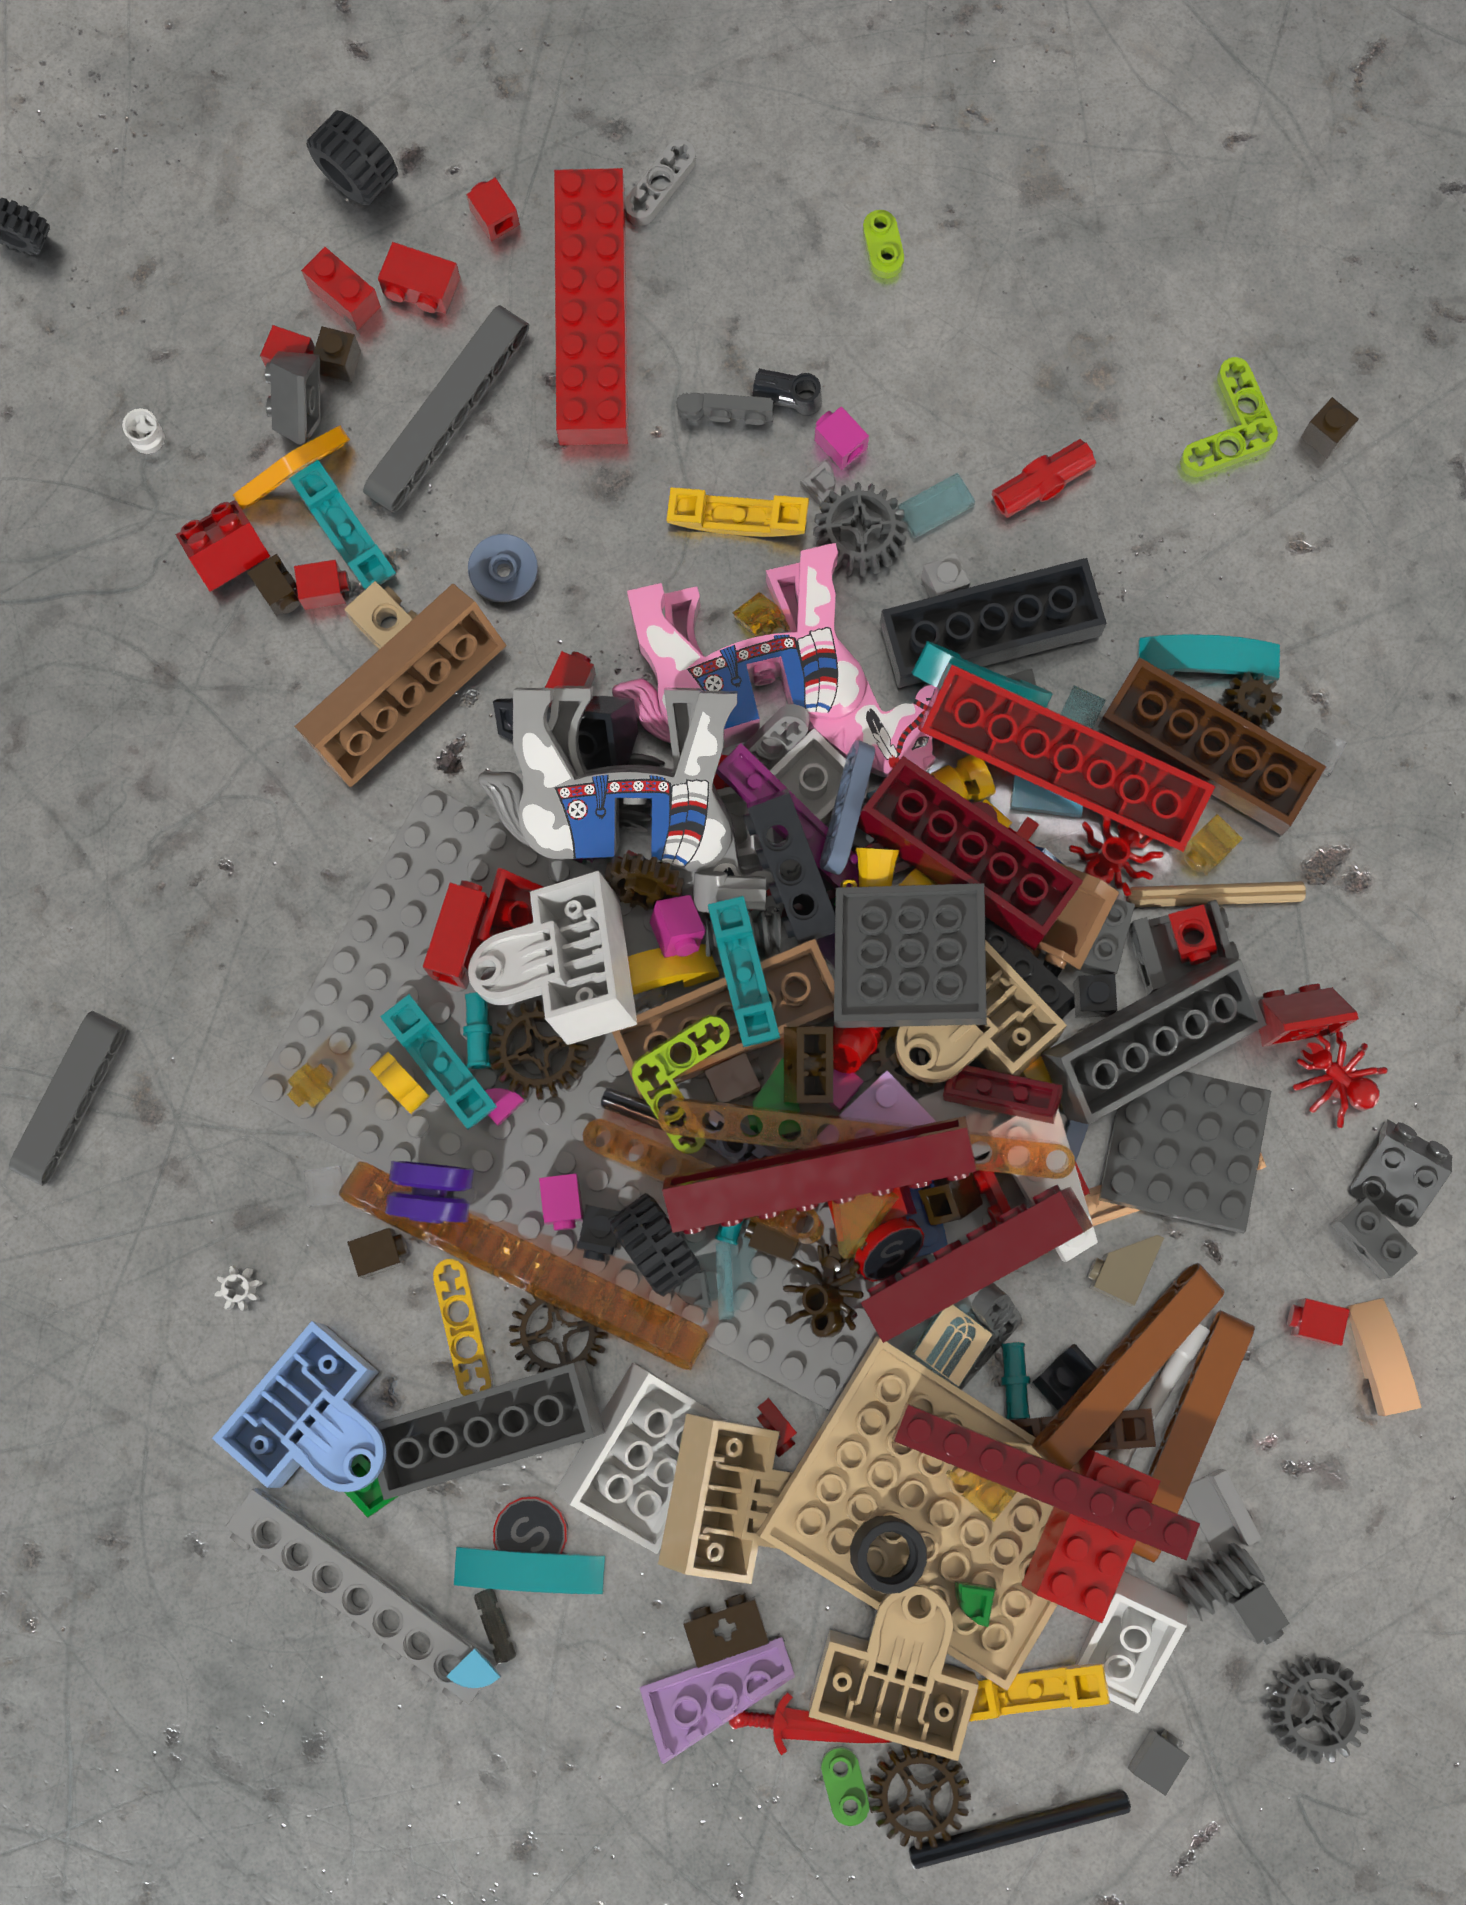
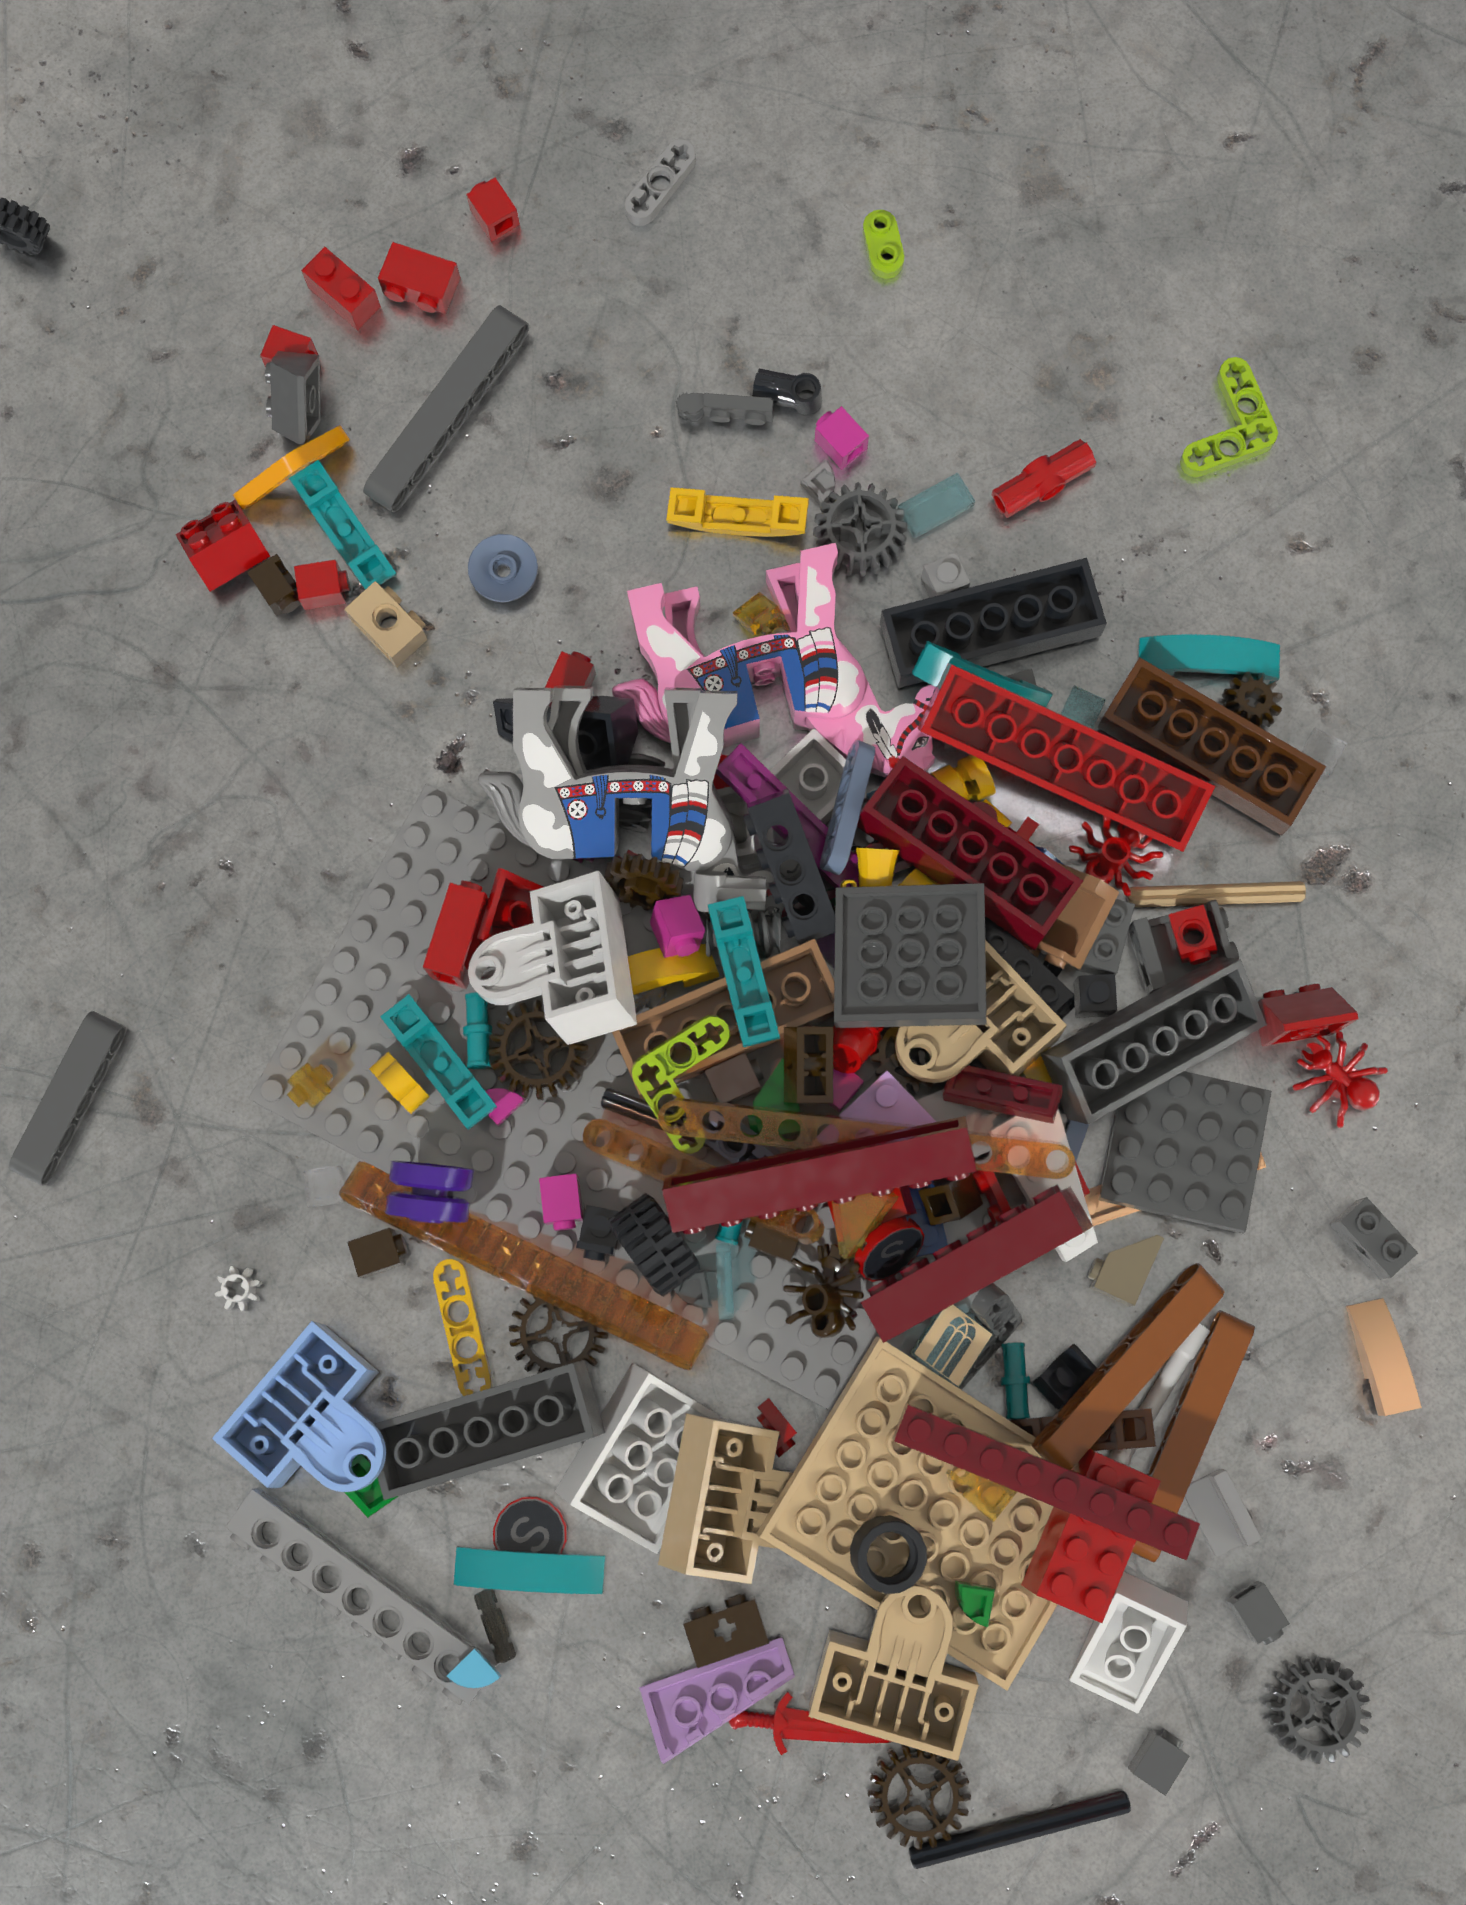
white wheel [122,408,165,454] -> none
medium nougat brick [294,584,507,788] -> none
black tyre [306,110,398,206] -> none
dark brown brick [313,326,361,383] -> none
red brick [554,168,628,445] -> none
light grey beam [744,704,810,770] -> none
bright green plate [821,1746,869,1826] -> none
yellow slope [969,1664,1111,1722] -> none
medium azure tile [1010,775,1083,818] -> none
dark grey piece [1178,1543,1265,1621] -> none
clear yellow brick [1183,814,1243,876] -> none
red brick [1288,1298,1350,1346] -> none
dark brown brick [1301,397,1359,459] -> none
dark grey bracket [1350,1119,1452,1227] -> none

